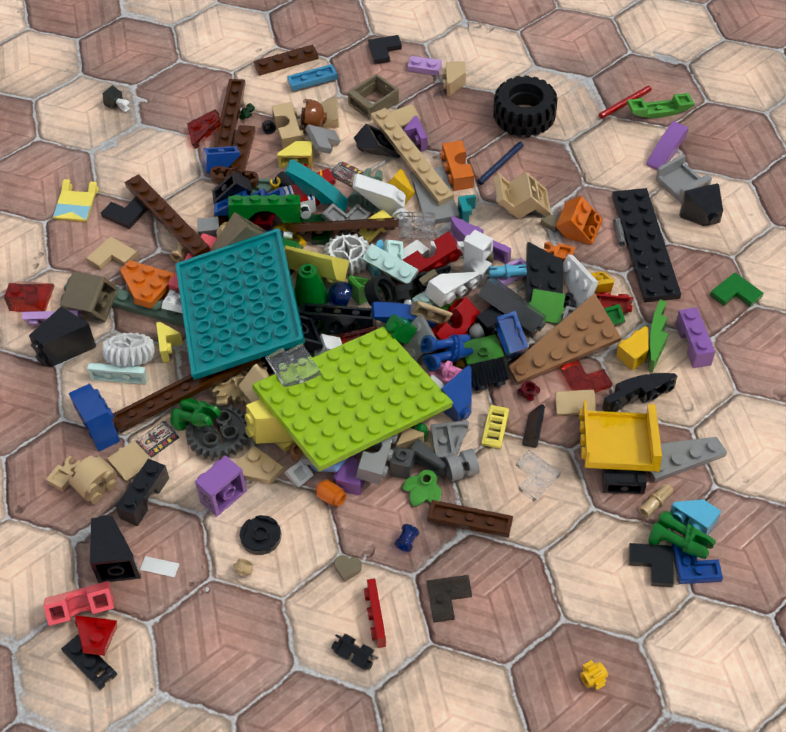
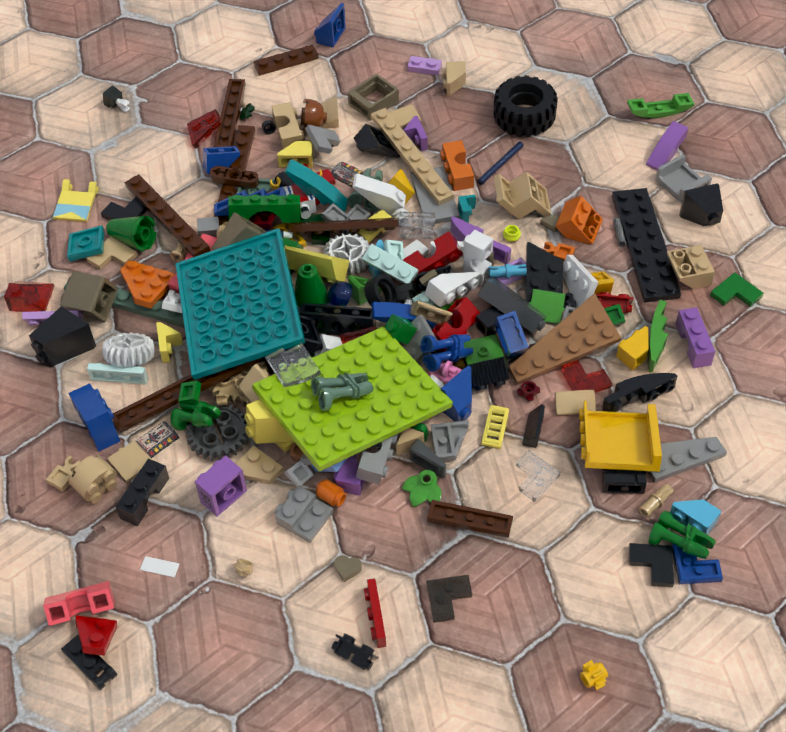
black slope [90,515,141,583] -> none
black slope [212,171,252,204] -> none
black tile [239,515,282,555] -> none
dark azure plate [287,64,338,91] -> none
black tile [368,35,402,64] -> none
dark grey brick [390,446,415,479] -> none
clear blue bush [394,524,420,552] -> none
light grey wheel [444,449,480,482] -> none
light grey hinge [469,323,485,339] -> none
red bar [599,85,652,119] -> none
none -> teal plate [67,225,105,262]
none -> green cone [106,216,157,251]
none -> green plate [178,381,201,404]
none -> light grey plate [275,486,334,543]
none -> sand green piece [311,373,374,411]
none -> blue slope [314,3,346,48]
none -> neon yellow plate [503,225,521,241]
none -> tan slope [666,245,715,289]

